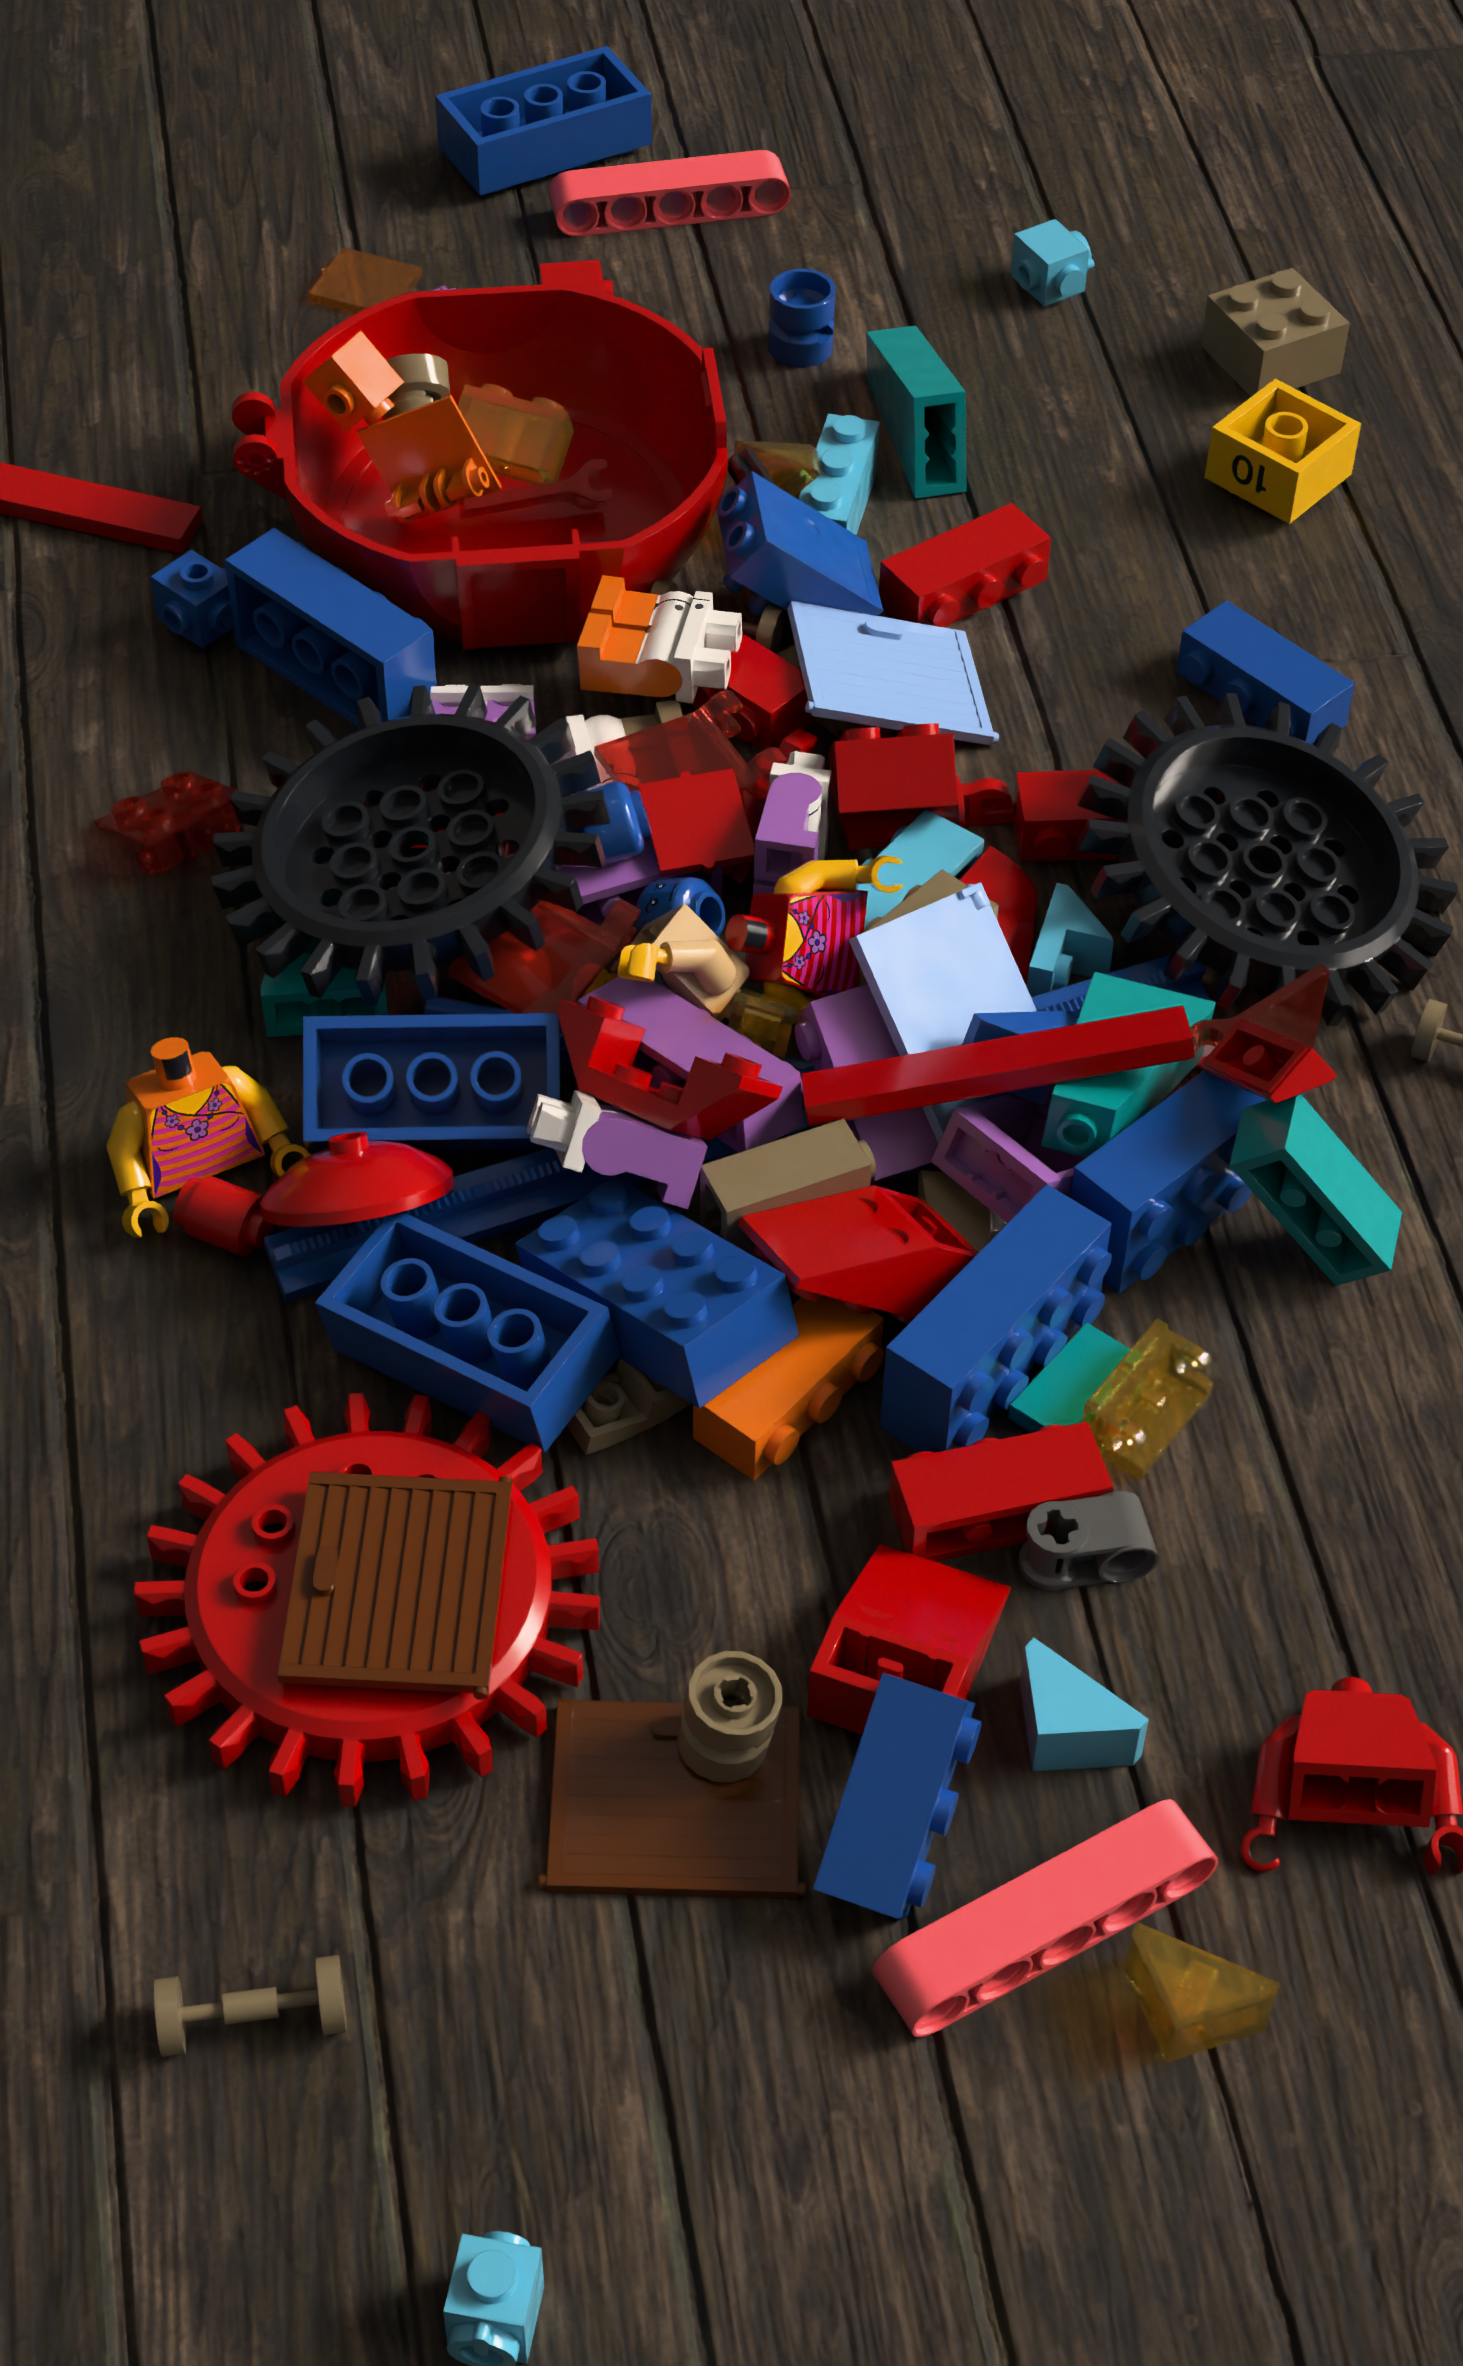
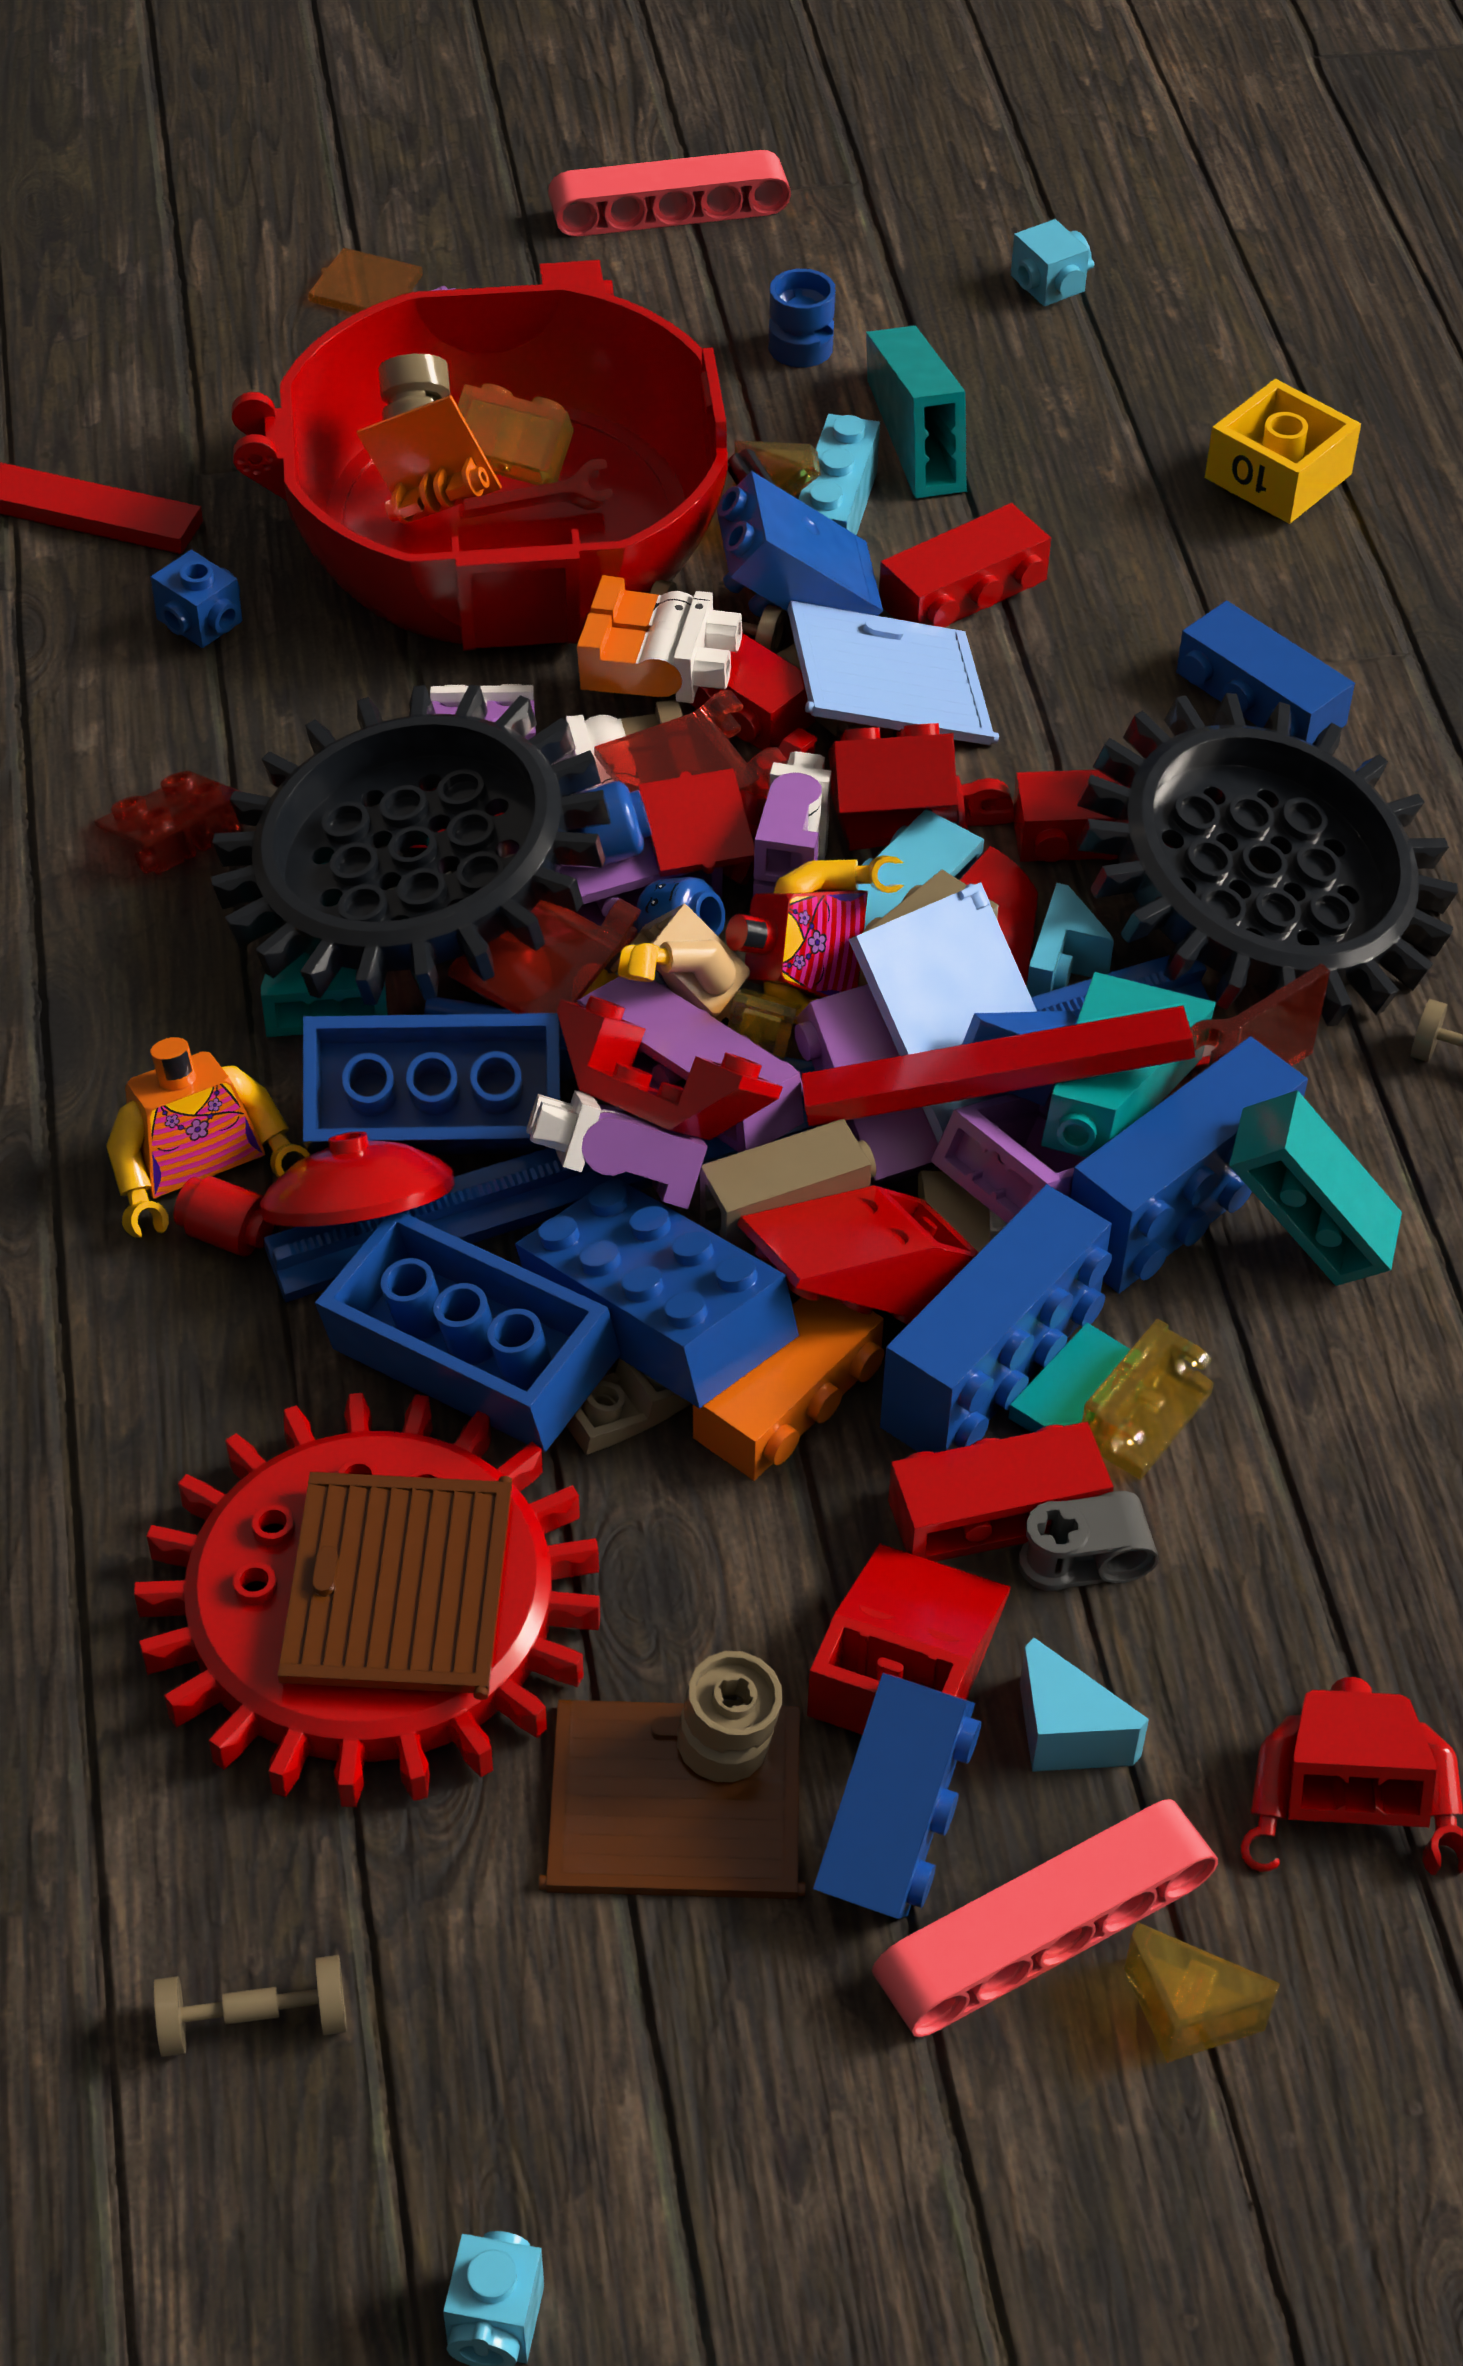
blue brick [225,528,437,729] -> none
orange brick [303,331,404,432] -> none
blue brick [435,46,652,196] -> none
dark tan brick [1200,268,1350,397] -> none
red slope [1200,1018,1337,1104] -> none

